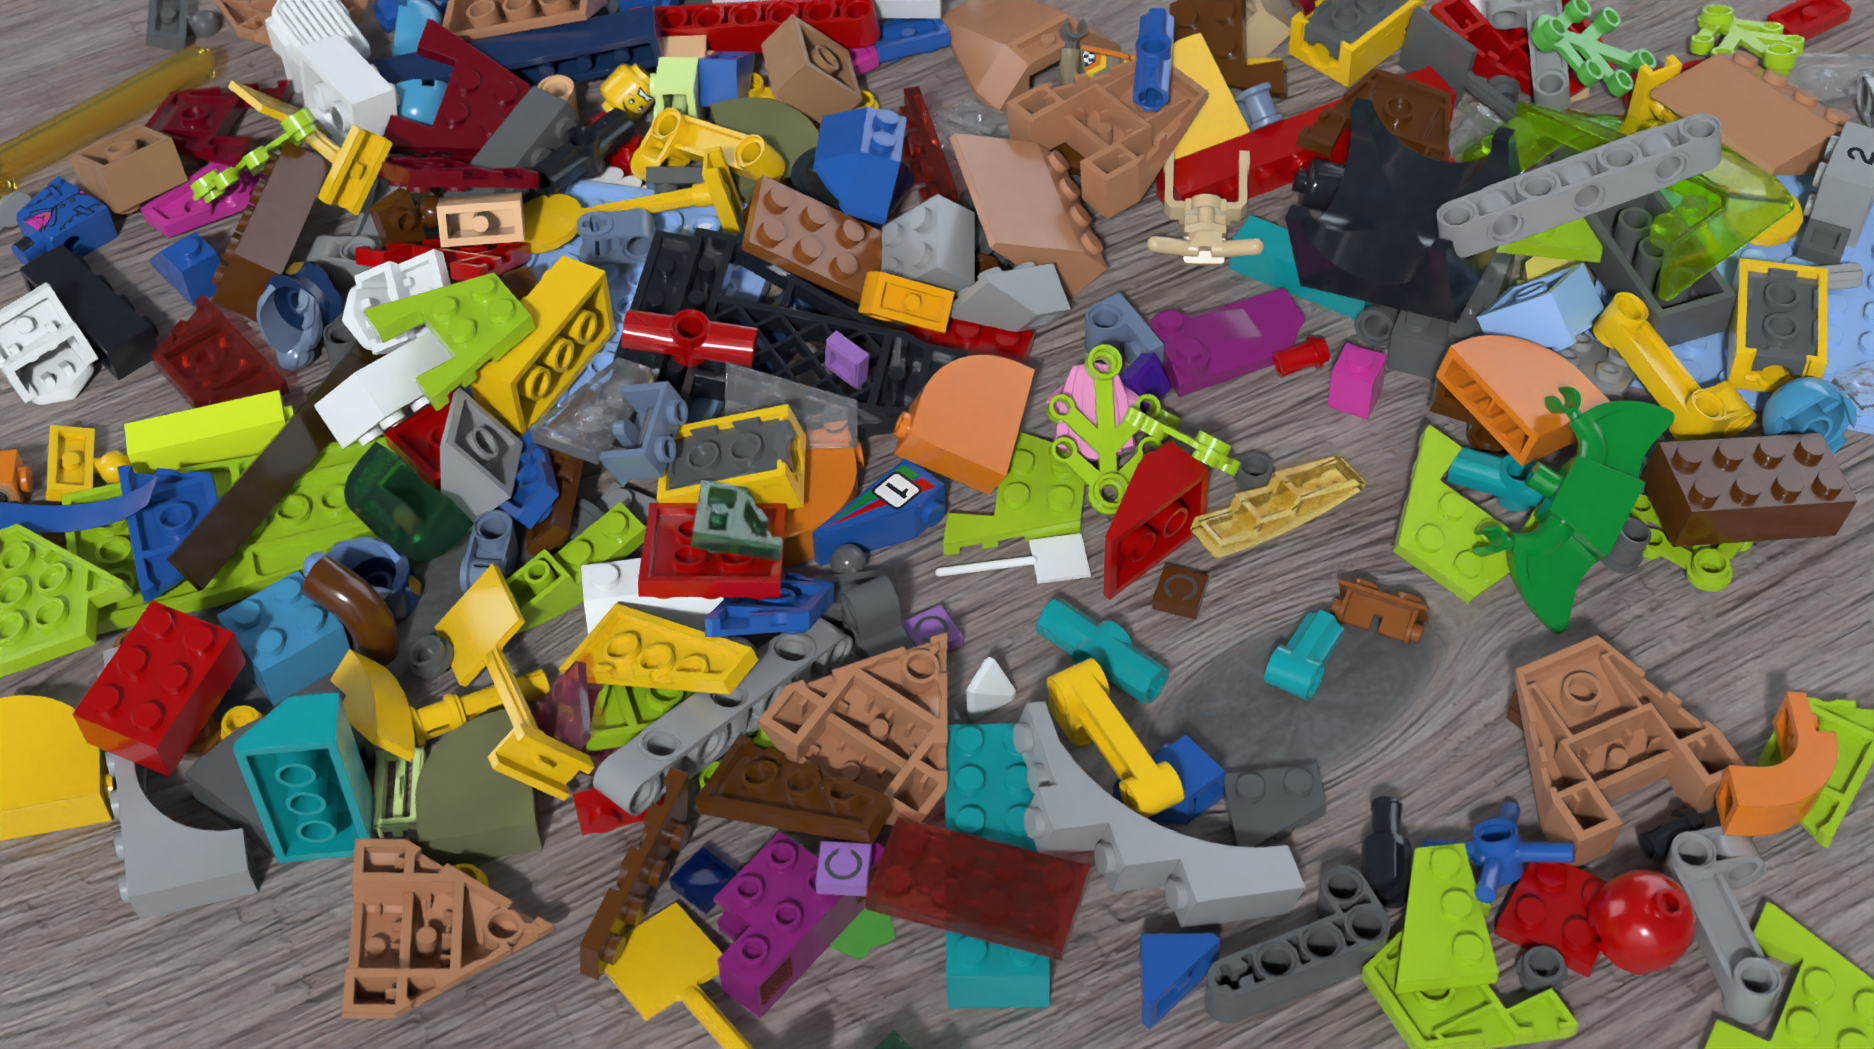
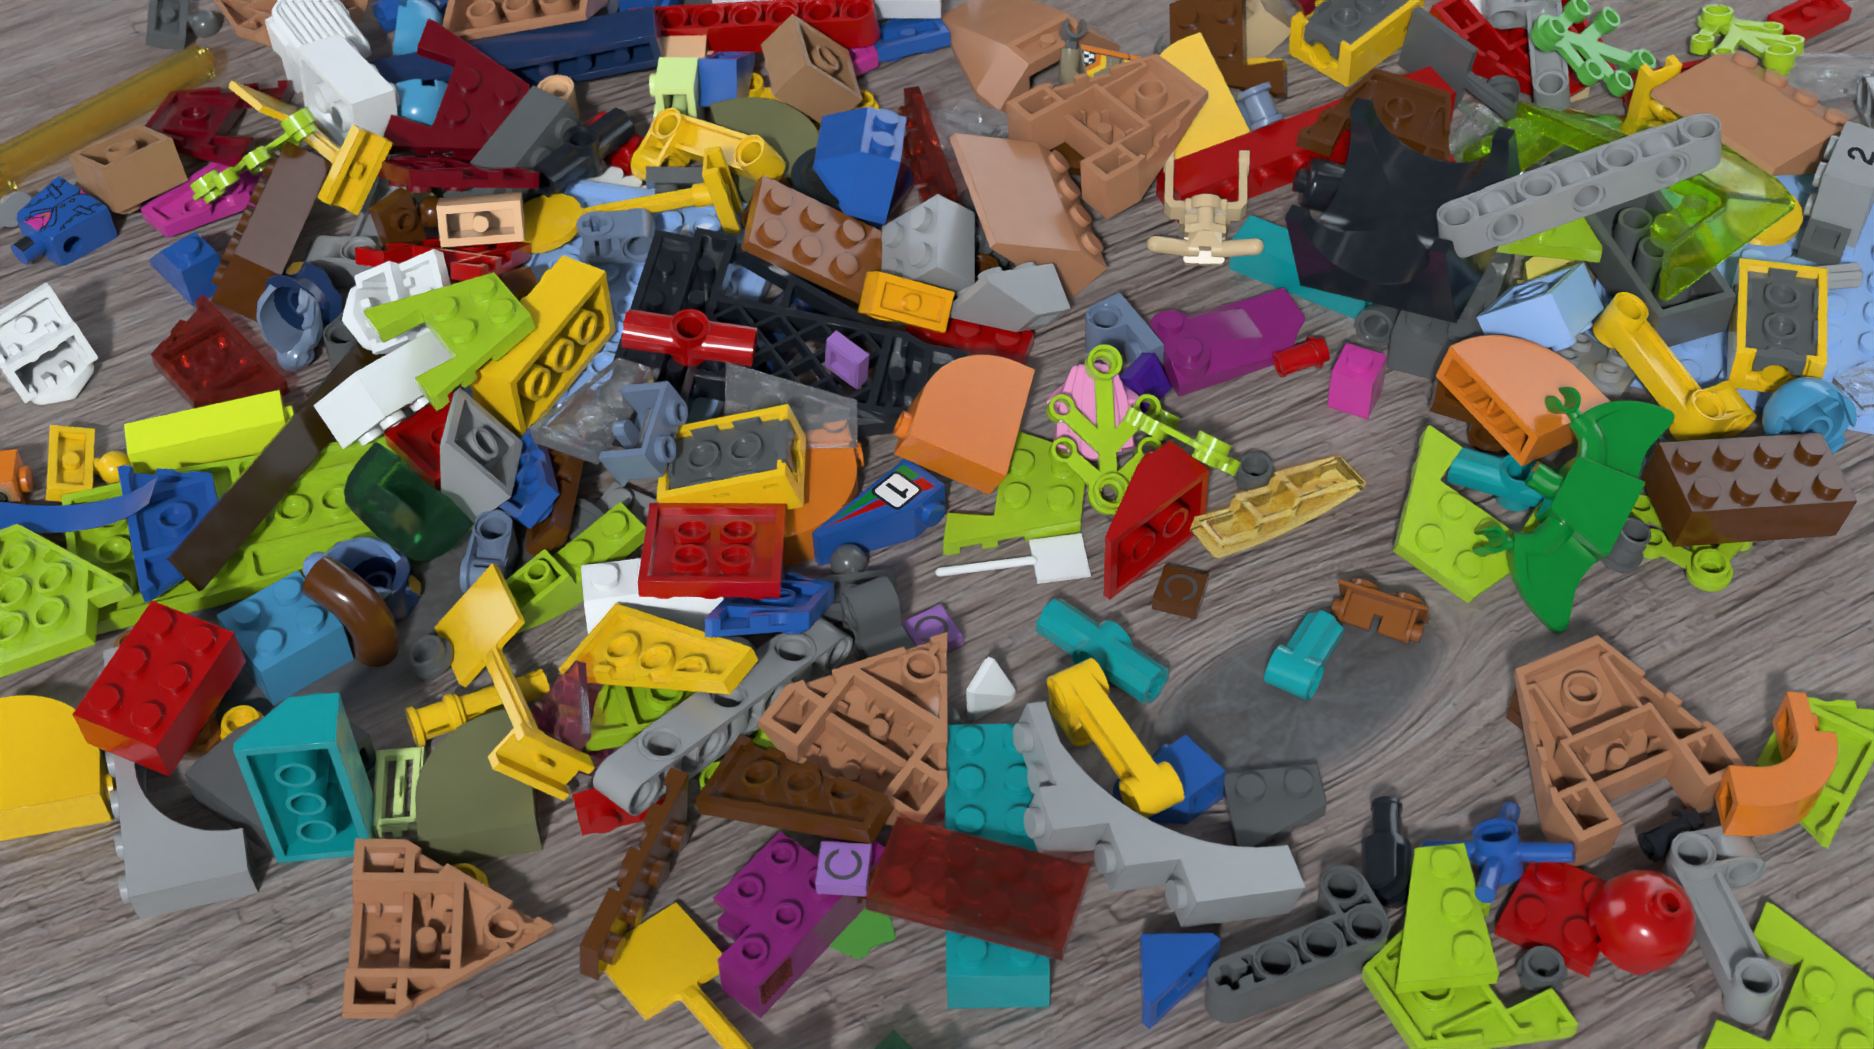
black brick [19,244,161,380] -> none
yellow slope [330,648,415,762] -> none
yellow head [600,62,655,121] -> none
clear blue tile [669,847,738,915] -> none
clear green wing [691,480,783,561] -> none
blue piece [1133,8,1175,111] -> none

